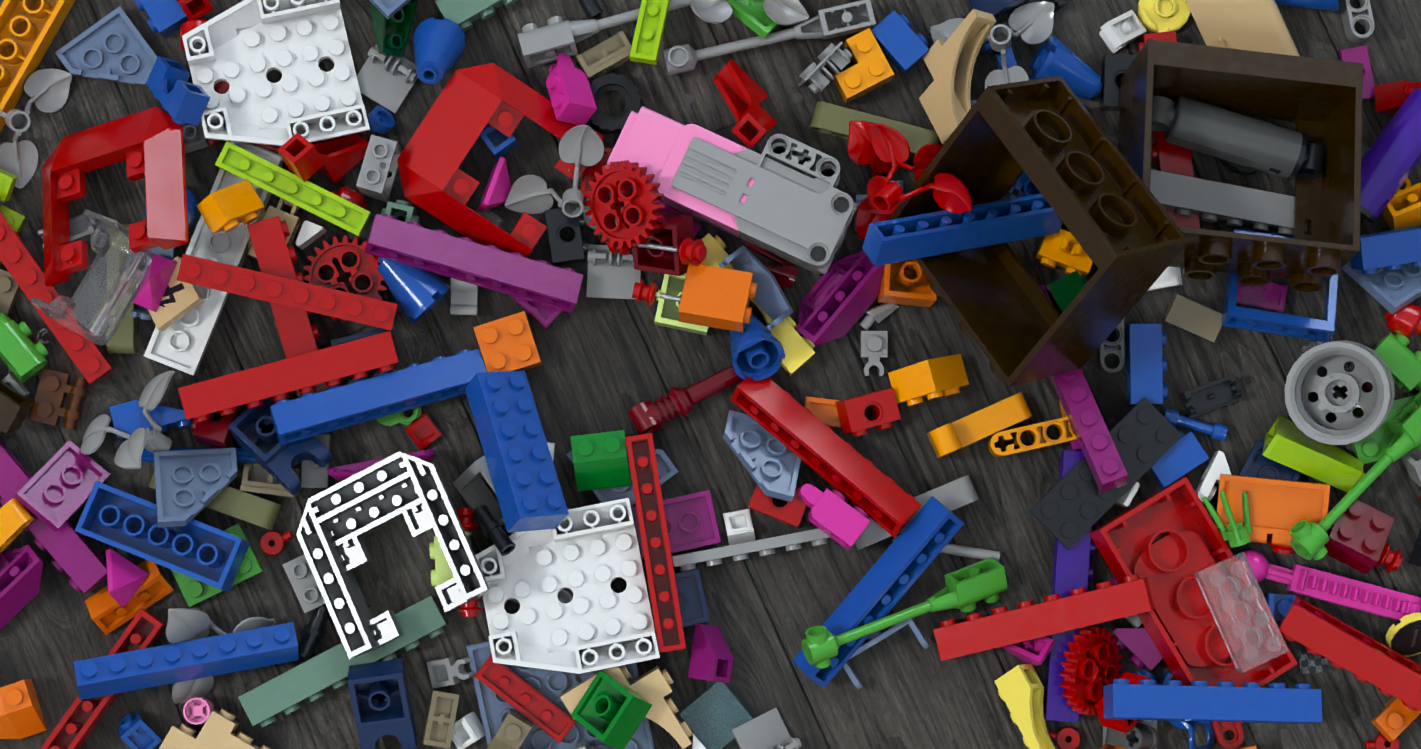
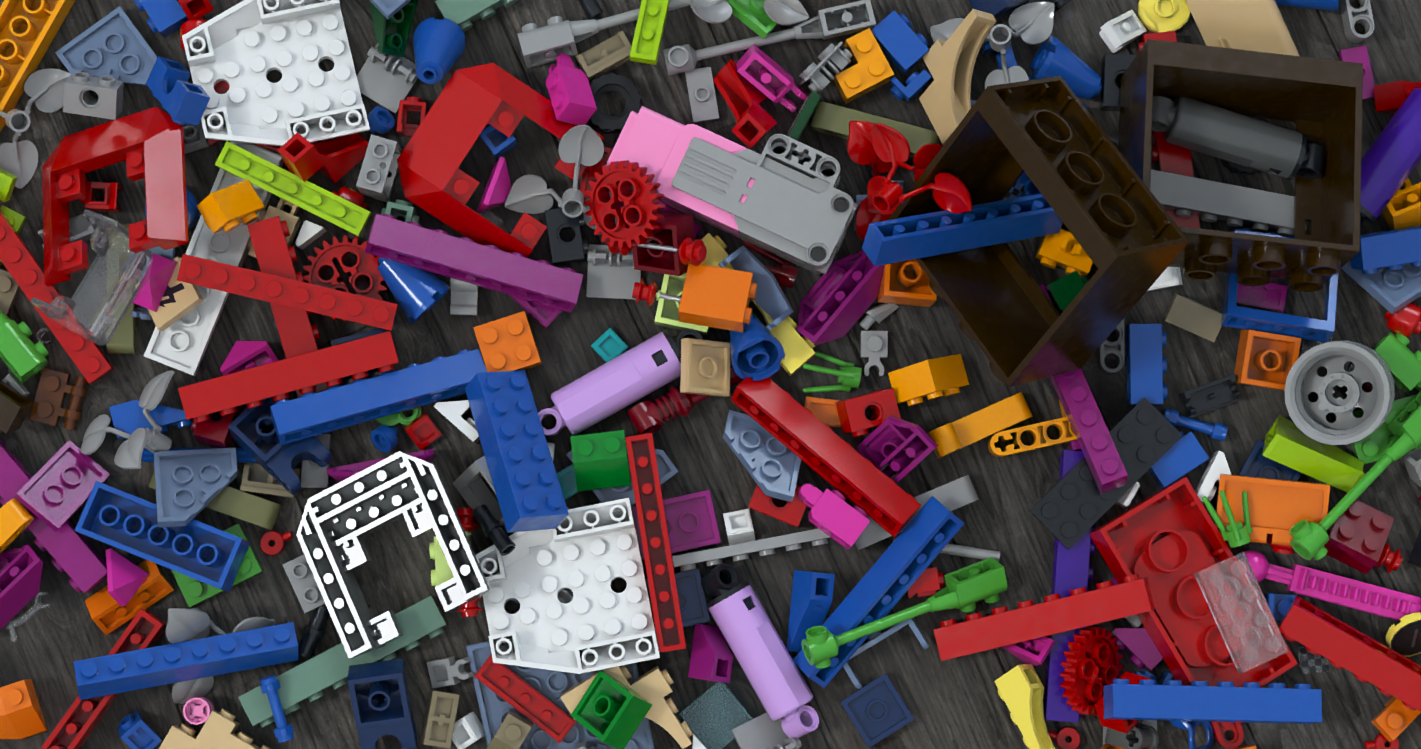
none -> clear piece [6,592,52,642]
none -> light grey brick [63,72,124,120]
none -> red window [80,181,123,213]
none -> dark pink slope [220,341,279,375]
none -> blue bar [260,675,294,742]
none -> blue tile [370,424,399,453]
none -> red window [396,97,428,137]
none -> white slope [433,400,480,444]
none -> lavender piece [538,329,703,436]
none -> teal tile [557,464,578,500]
none -> teal tile [591,328,629,362]
none -> tan tile [680,338,731,397]
none -> light grey plate [685,66,719,124]
none -> lavender piece [701,563,819,739]
none -> dark pink hinge [736,44,808,112]
none -> dark green tile [782,91,821,143]
none -> blue slope [786,570,835,652]
none -> bright green plant [802,351,862,393]
none -> dark blue plate [840,673,914,748]
none -> magenta wedge [857,416,937,484]
none -> blue bracket [889,69,932,104]
none -> red window [906,567,944,599]
none -> orange brick [1234,330,1301,391]

